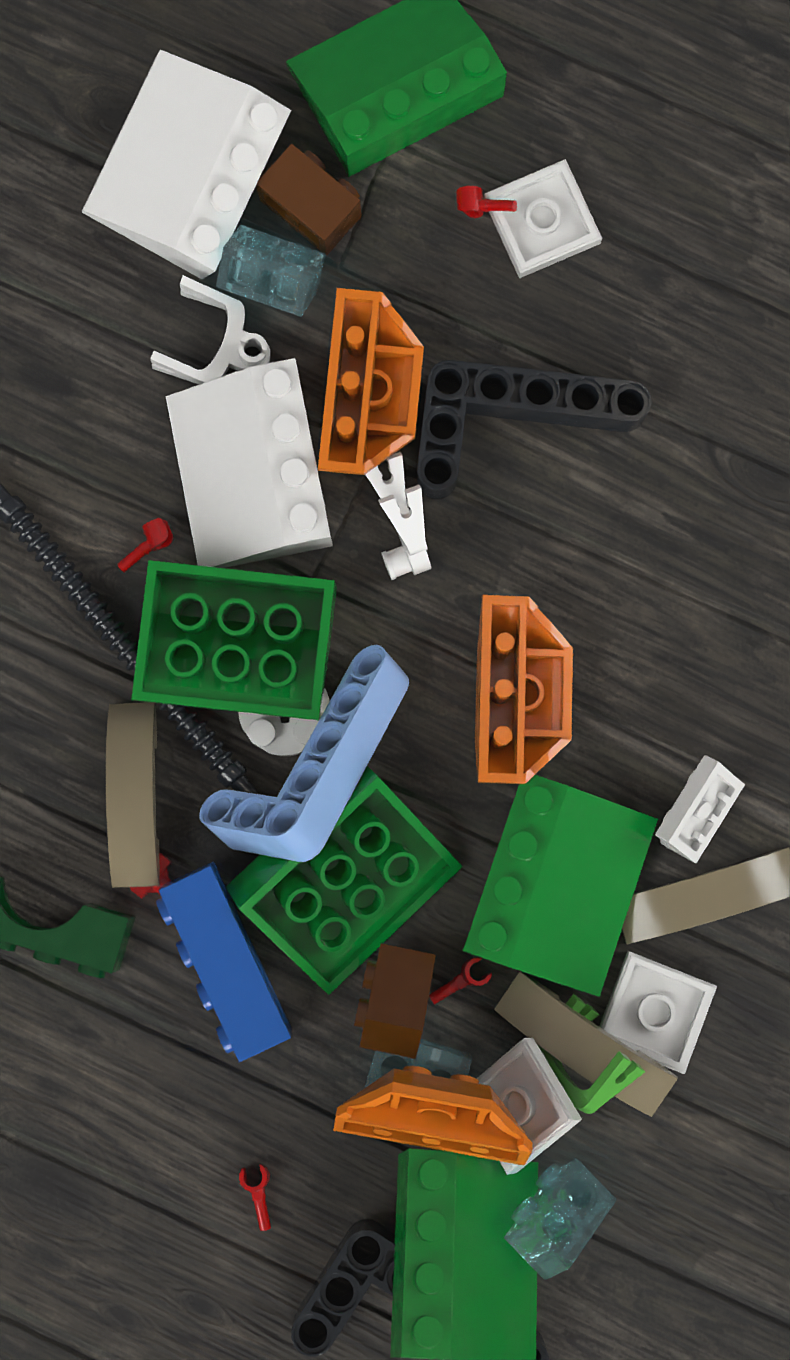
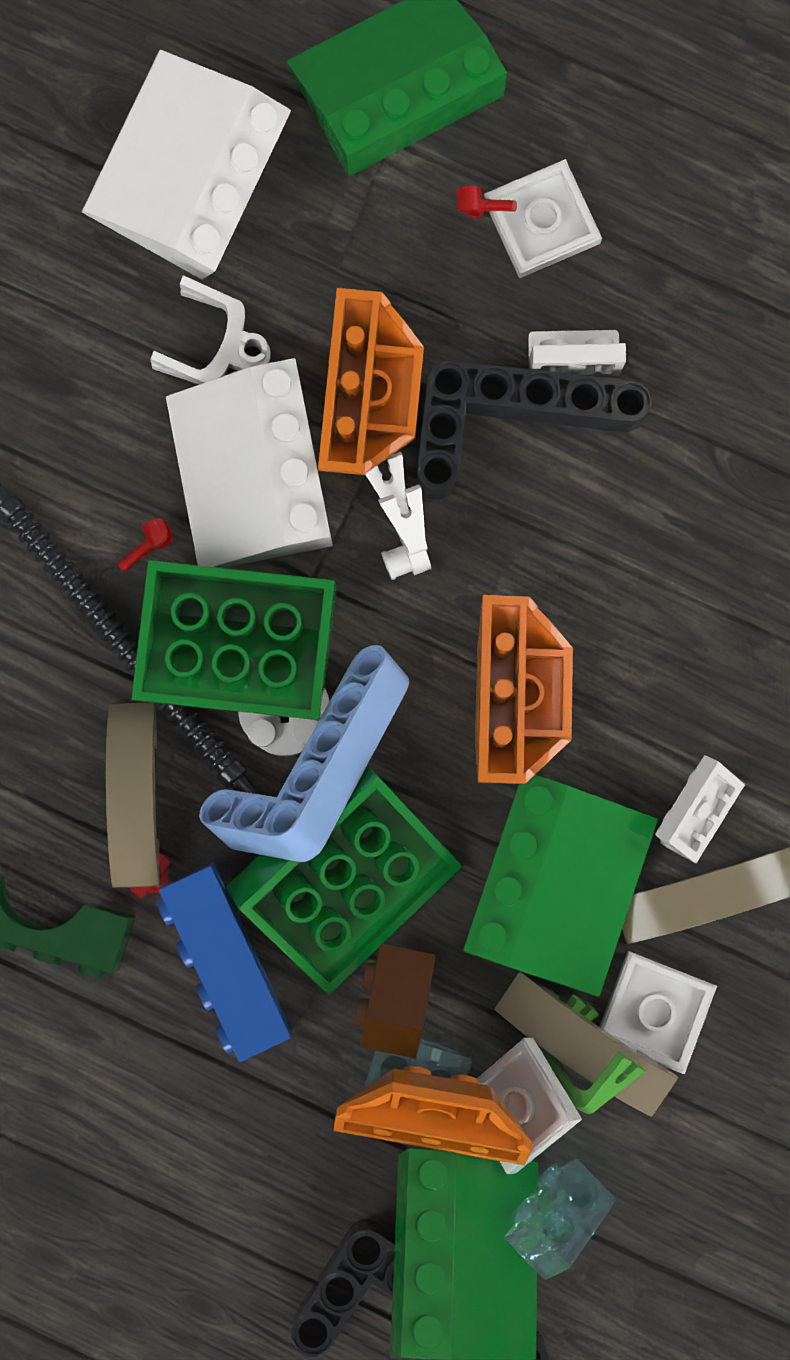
clear light blue brick [216,225,325,317] -> none
red hand [239,1164,271,1231] -> none
reddish brown brick [256,143,361,256] -> none
red hand [429,958,492,1005] -> none
none -> white bracket [528,330,626,377]

